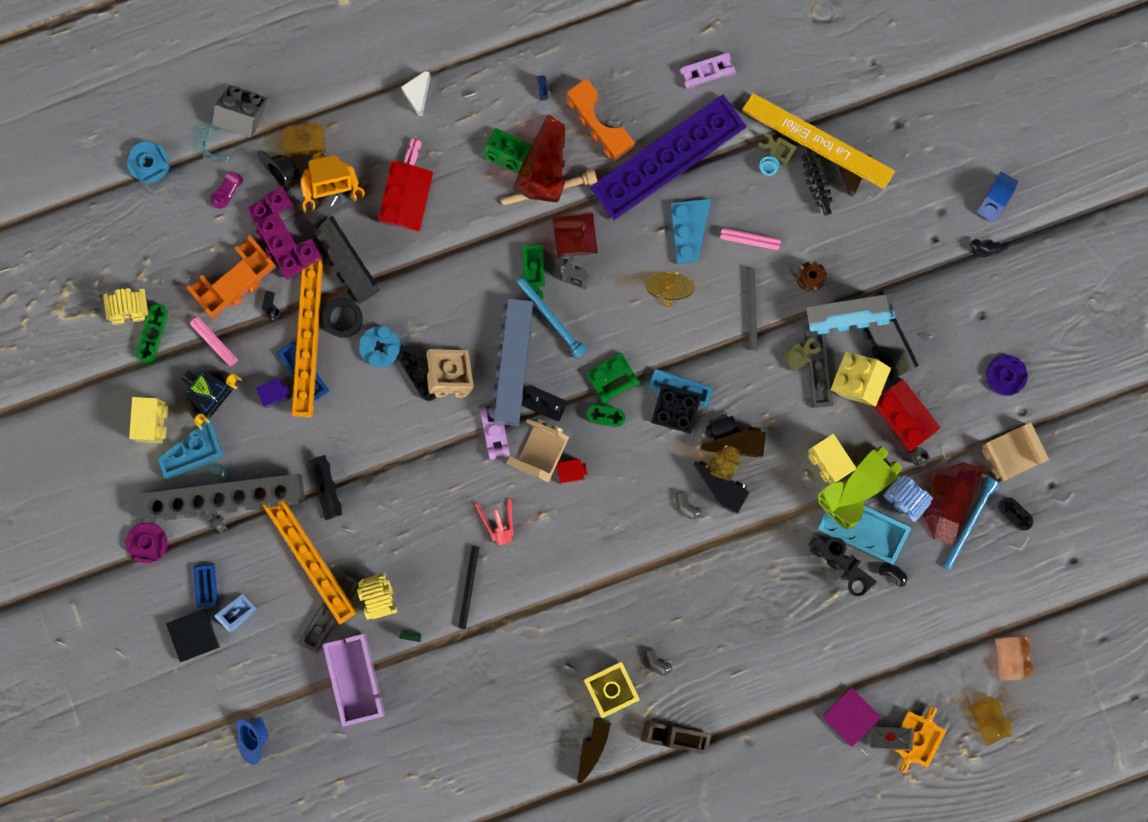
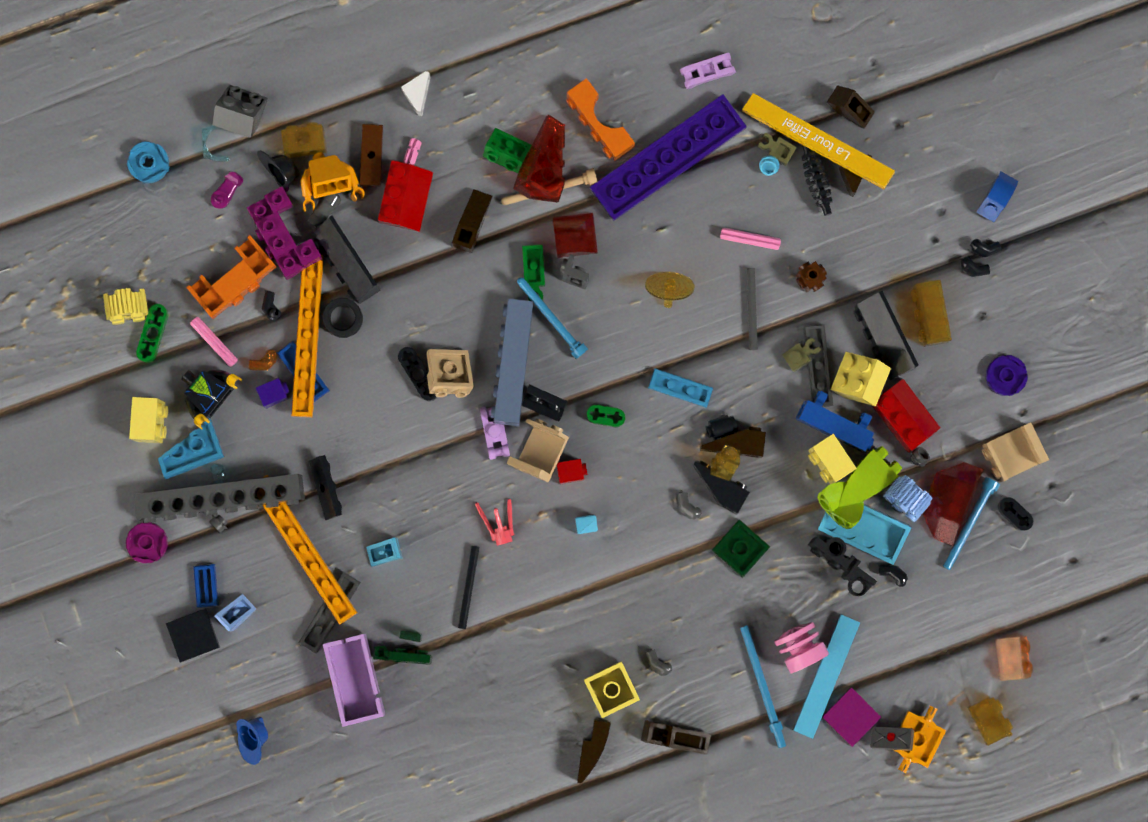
light yellow brick [357,572,397,620] -> none
dark azure plate [359,326,401,368] -> none
dark blue tile [538,75,548,101] -> none
green plate [586,353,640,405] -> none
black tile [651,383,702,434] -> none
dark azure wing [670,199,711,265] -> none
piece [806,293,896,335] -> none
none -> clear orange arm [249,349,277,371]
none -> reddish brown tile [360,124,383,187]
none -> medium azure slope [366,538,403,567]
none -> dark green hinge [373,646,432,665]
none -> dark brown slope [452,189,493,253]
none -> medium azure slope [575,515,598,534]
none -> dark green tile [712,519,770,578]
none -> dark azure bar [740,625,786,748]
none -> bright pink wheel [774,622,829,673]
none -> medium azure tile [793,614,860,739]
none -> blue brick [795,391,874,452]
none -> dark brown slope [827,85,875,129]
none -> clear yellow brick [911,280,952,347]
none -> black arm [961,257,990,277]

